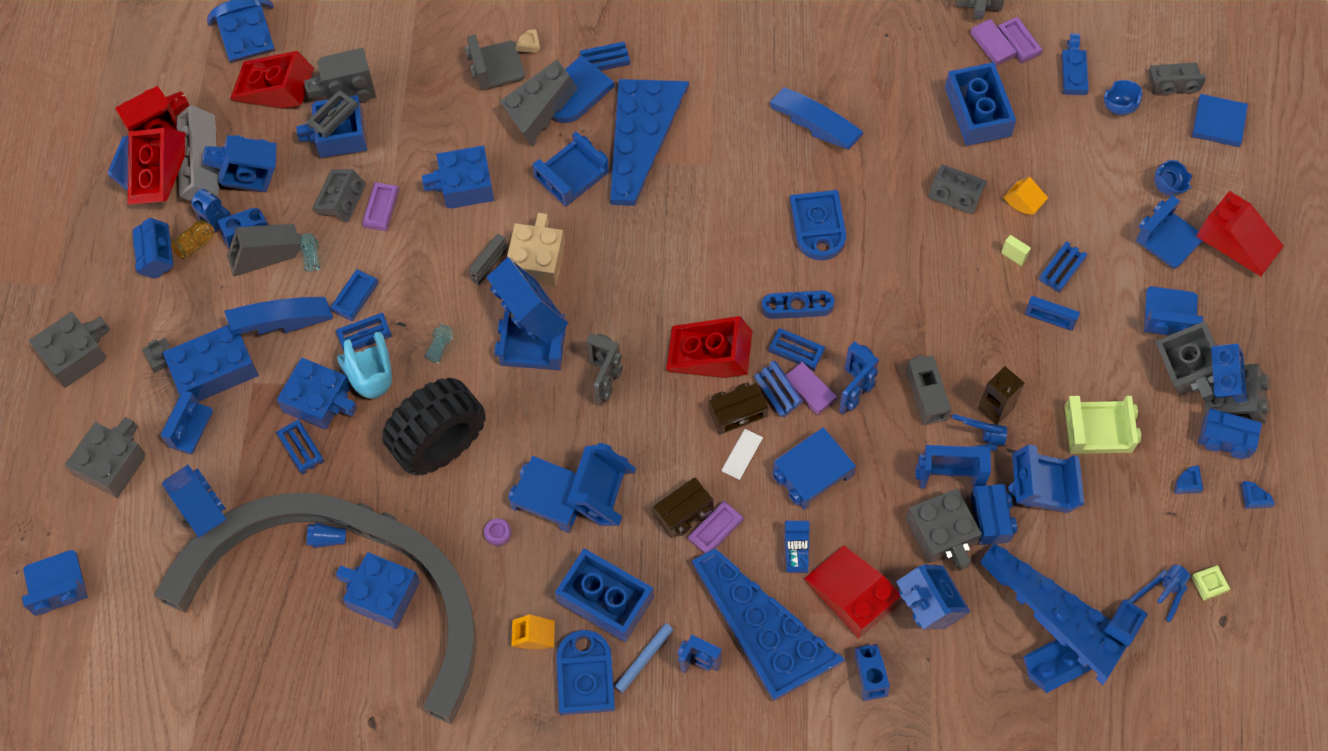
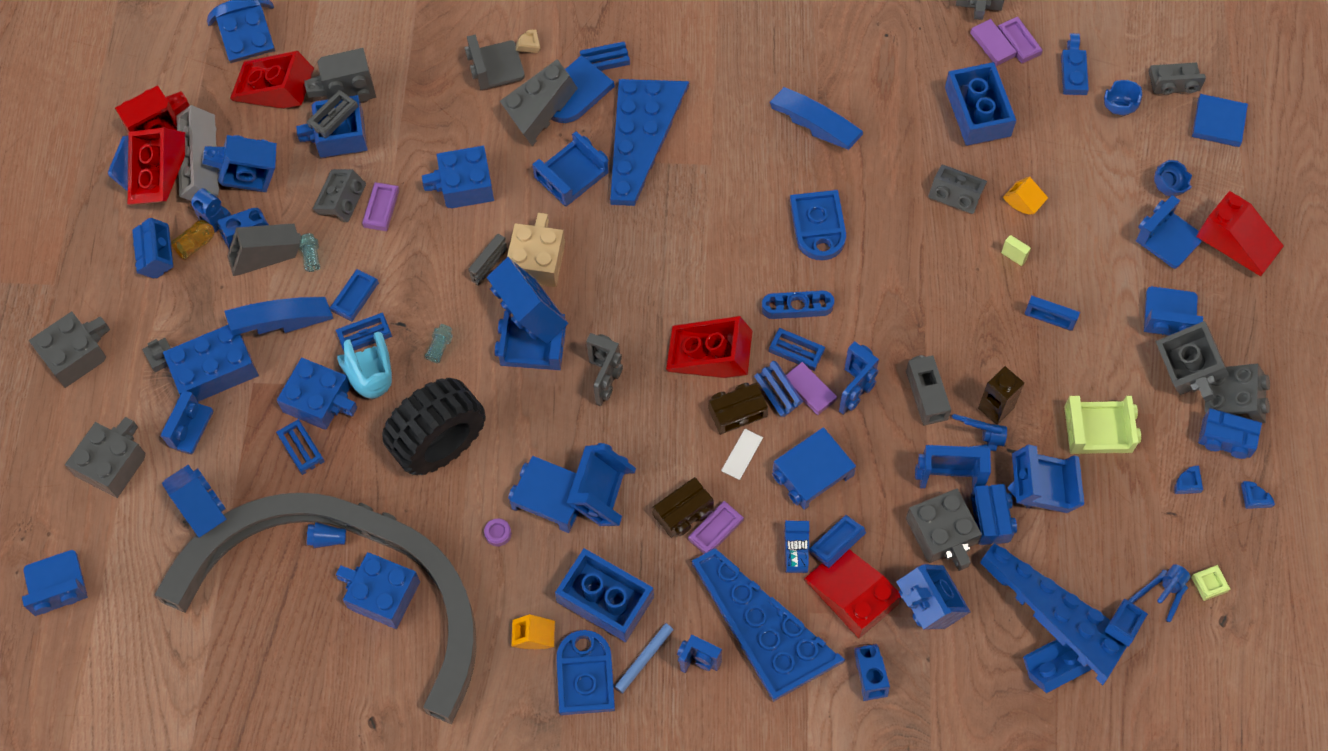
blue tile [1039,241,1087,293] -> none
blue bracket [1211,343,1247,403] -> none
none -> blue tile [809,515,866,568]

